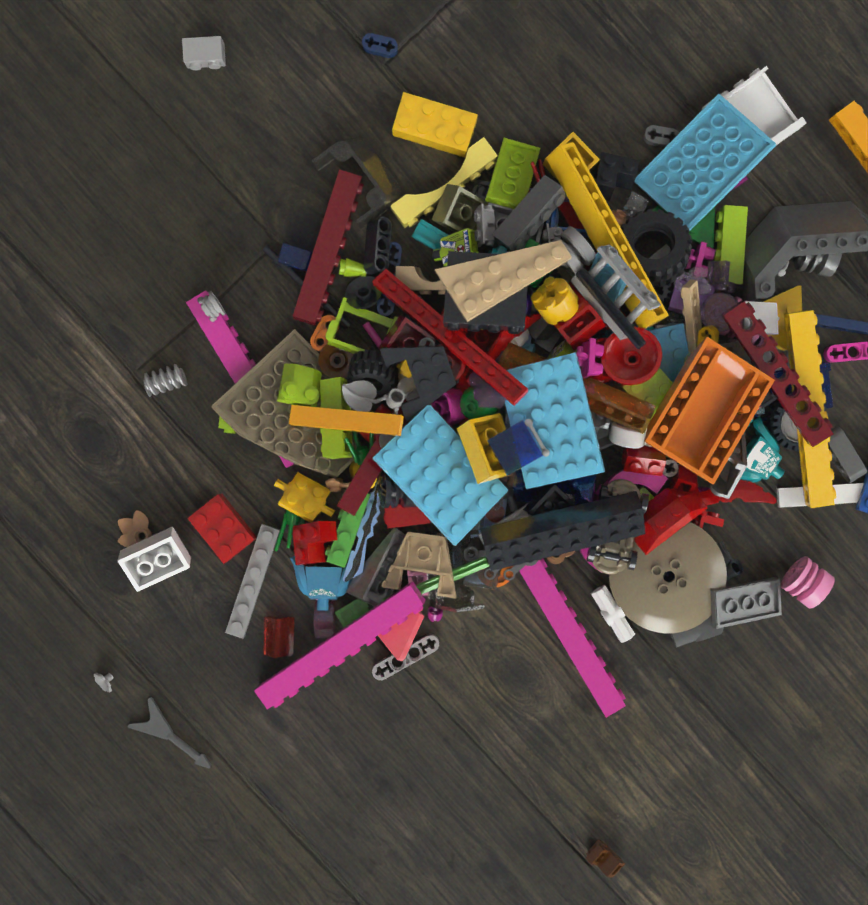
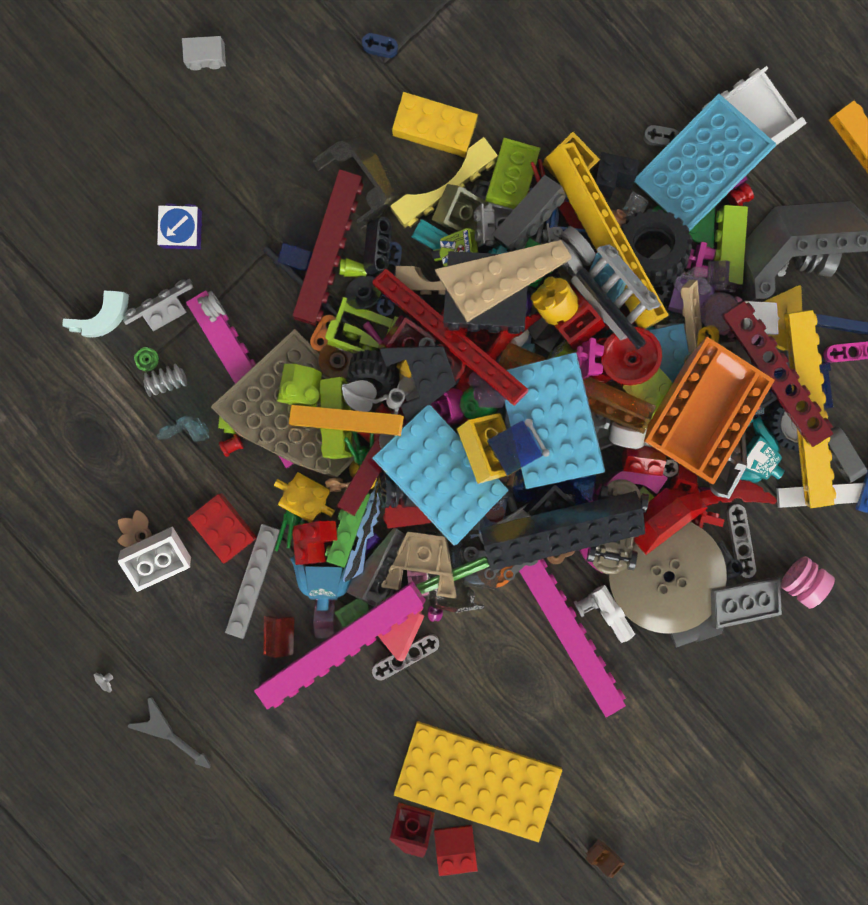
none -> light aqua arch [63,291,129,337]
none -> light grey bracket [123,279,193,331]
none -> bright green plate [134,347,159,371]
none -> clear light blue bracket [156,416,209,441]
none -> piece [157,203,202,250]
none -> red bush [219,434,244,457]
none -> lime slope [343,323,379,351]
none -> dark purple pin [359,531,381,556]
none -> dark red slope [389,802,435,858]
none -> yellow plate [393,721,562,842]
none -> red slope [434,825,478,876]
none -> light grey bush [573,593,599,617]
none -> light grey beam [726,504,756,578]
none -> red wheel [727,183,754,206]

